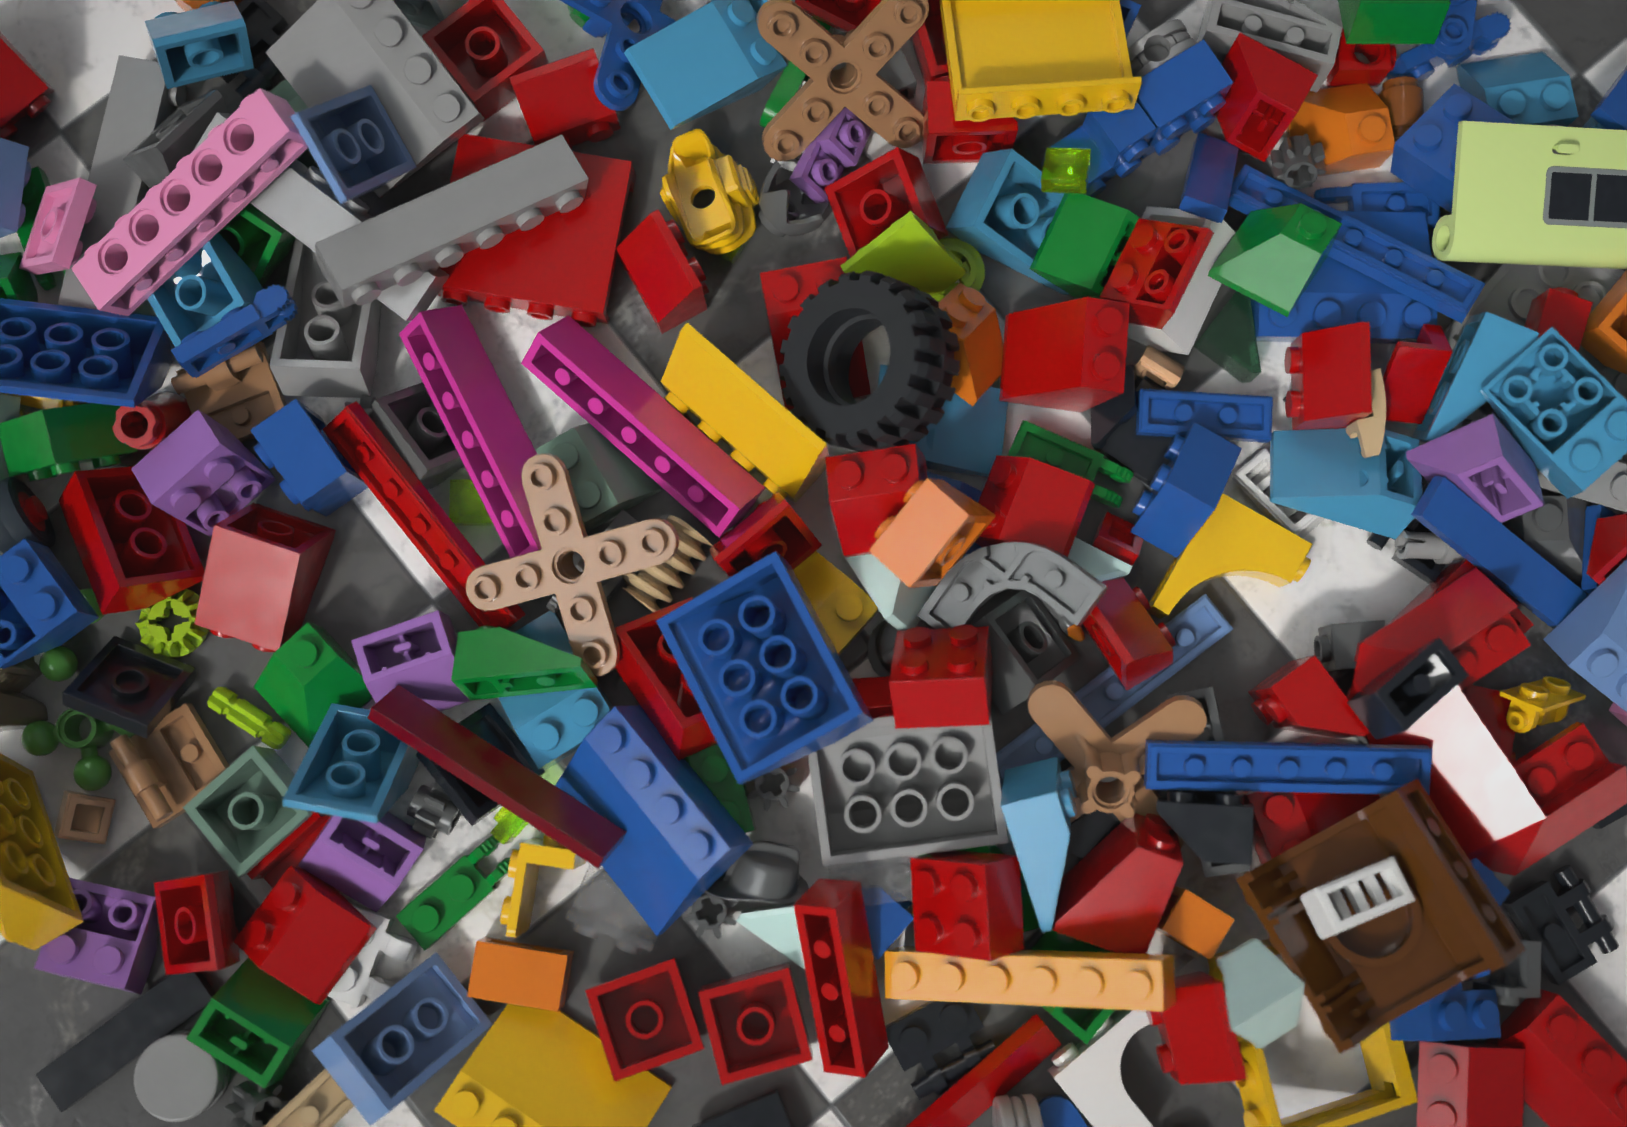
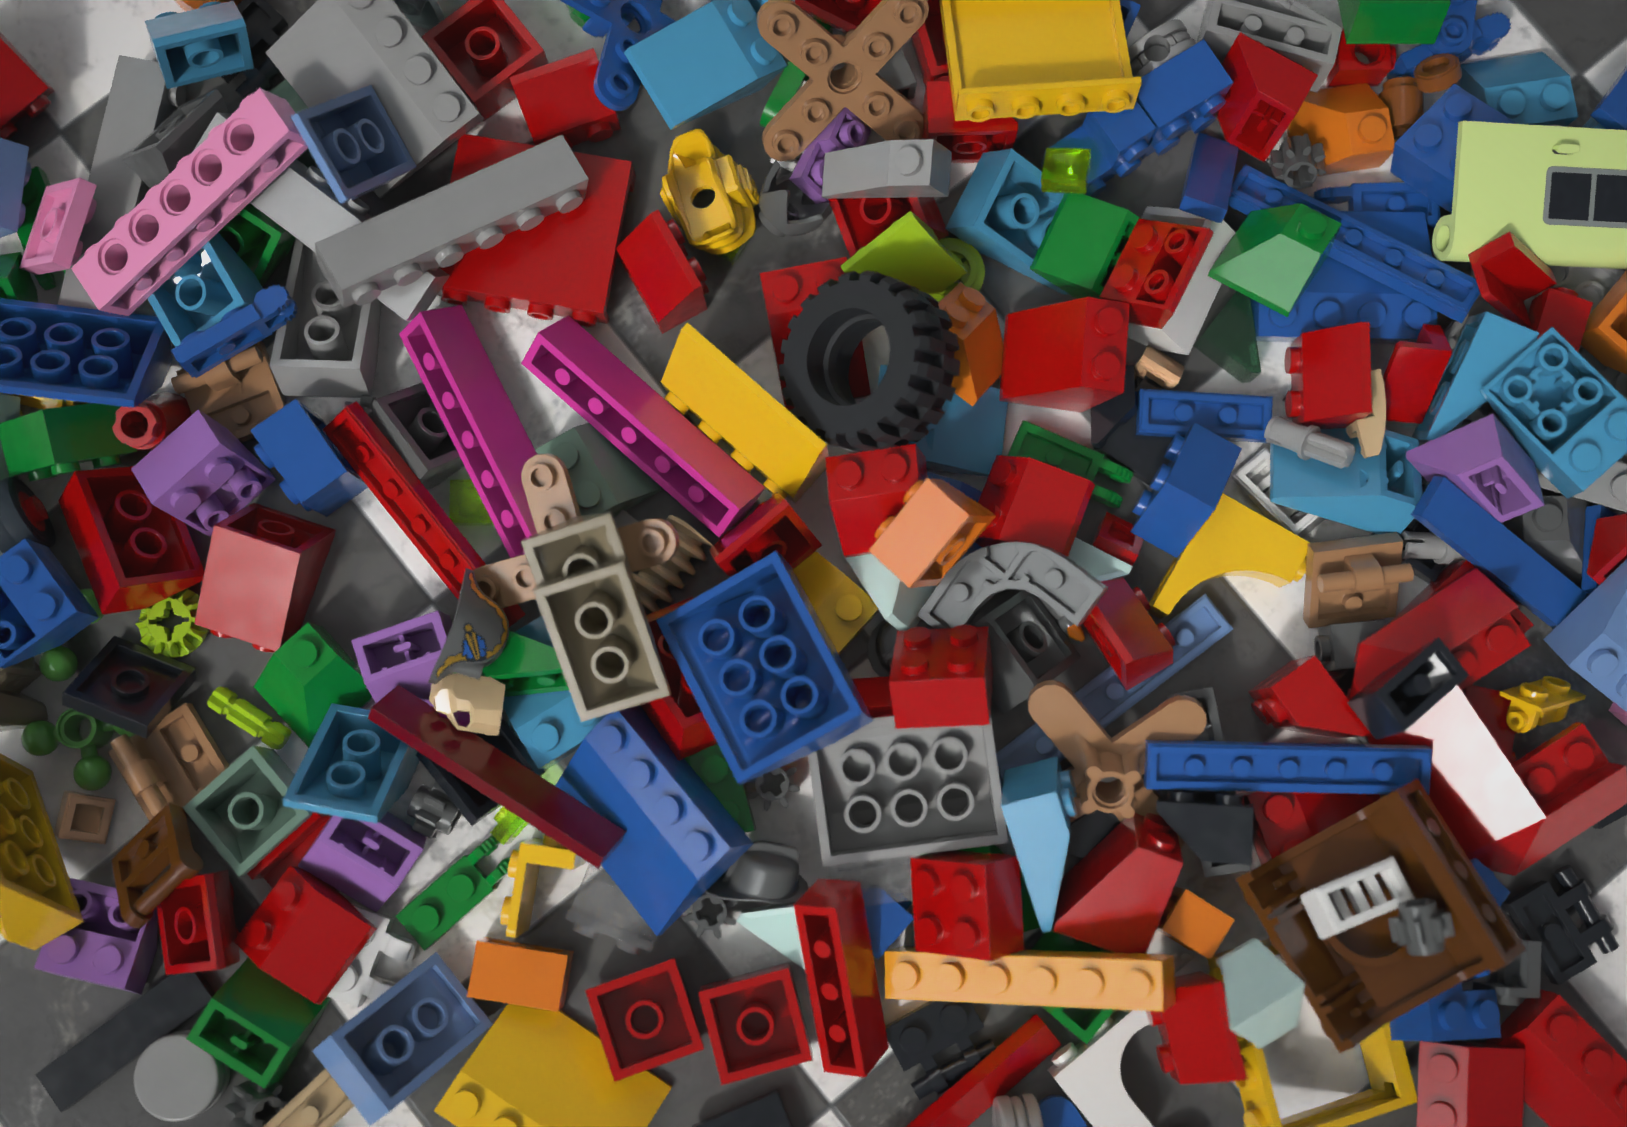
none -> reddish brown plate [111,803,203,929]
none -> dark grey hat [428,568,509,684]
none -> tan rock [429,673,506,735]
none -> dark tan slope [521,511,671,722]
none -> light grey slope [822,139,952,199]
none -> light grey axle [1264,415,1356,468]
none -> medium nougat plate [1303,532,1414,628]
none -> dark grey gear [1388,898,1455,956]
none -> dark orange tile [1414,53,1462,93]
none -> red panel [1468,232,1557,329]

